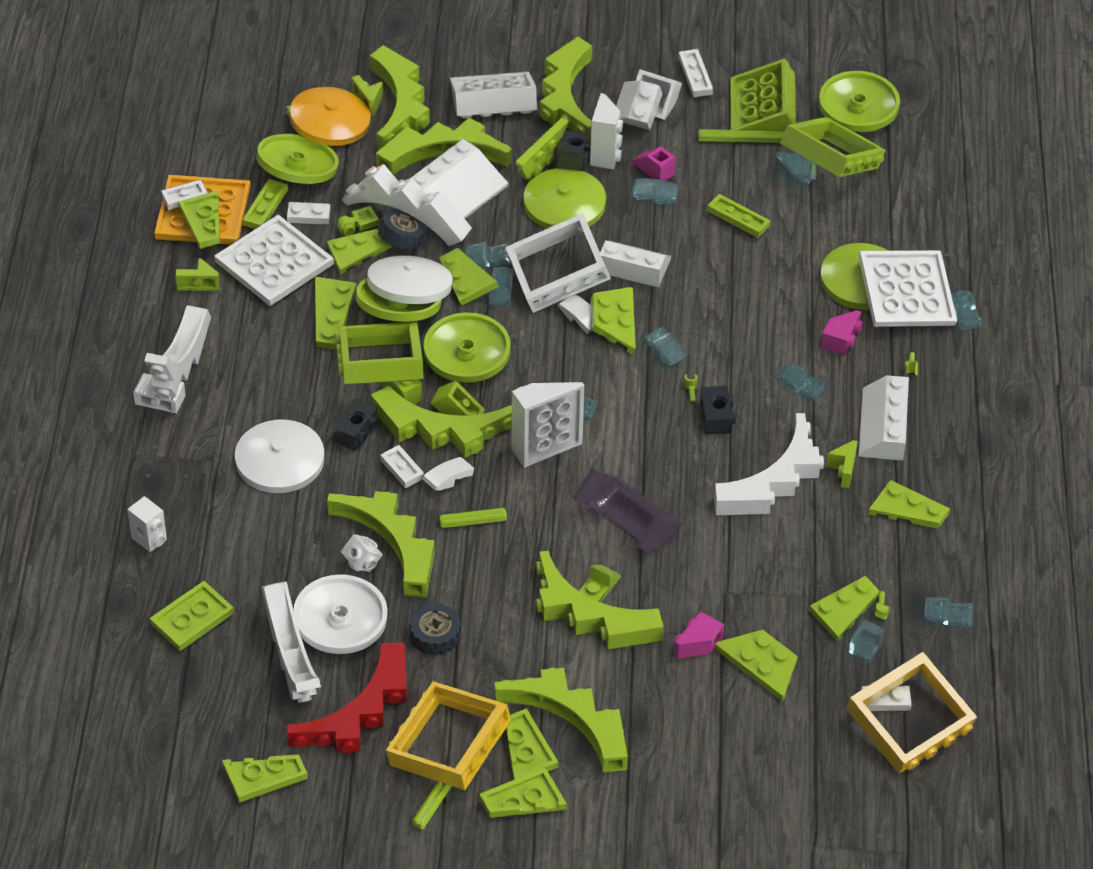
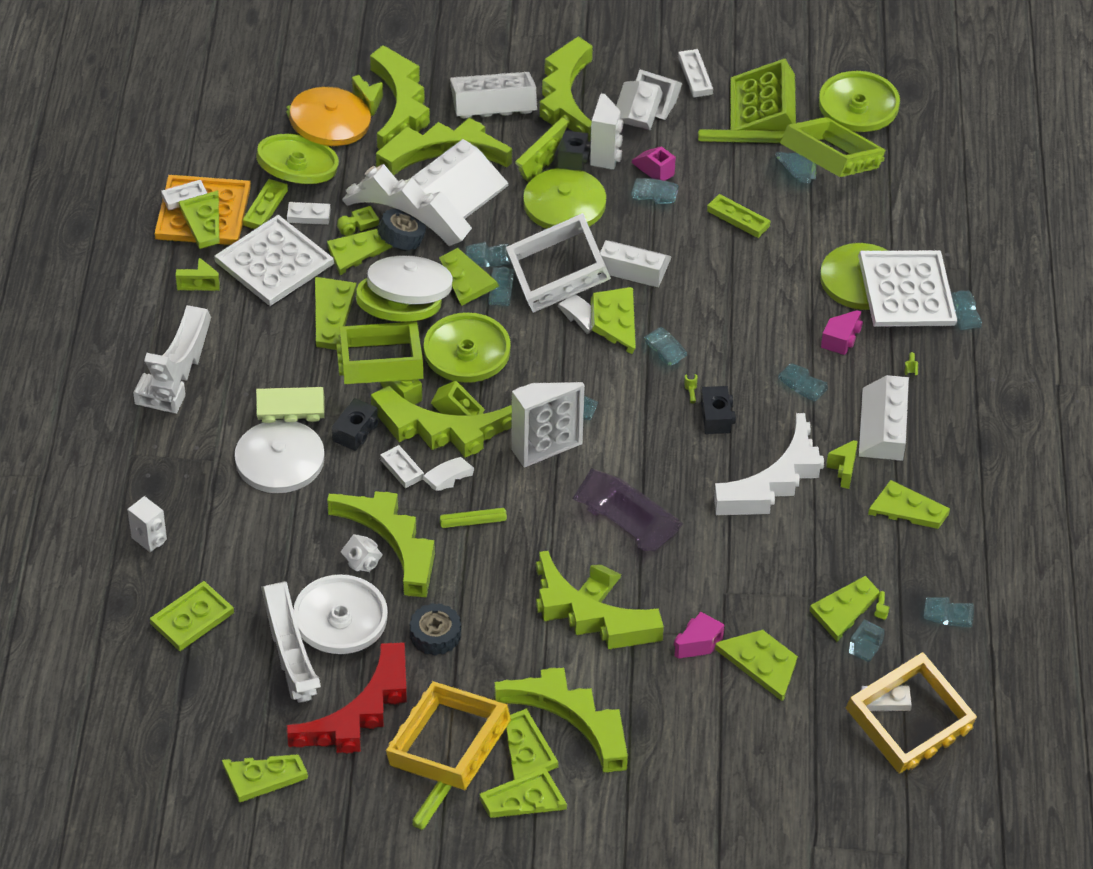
none -> yellowish green slope [256,387,325,423]

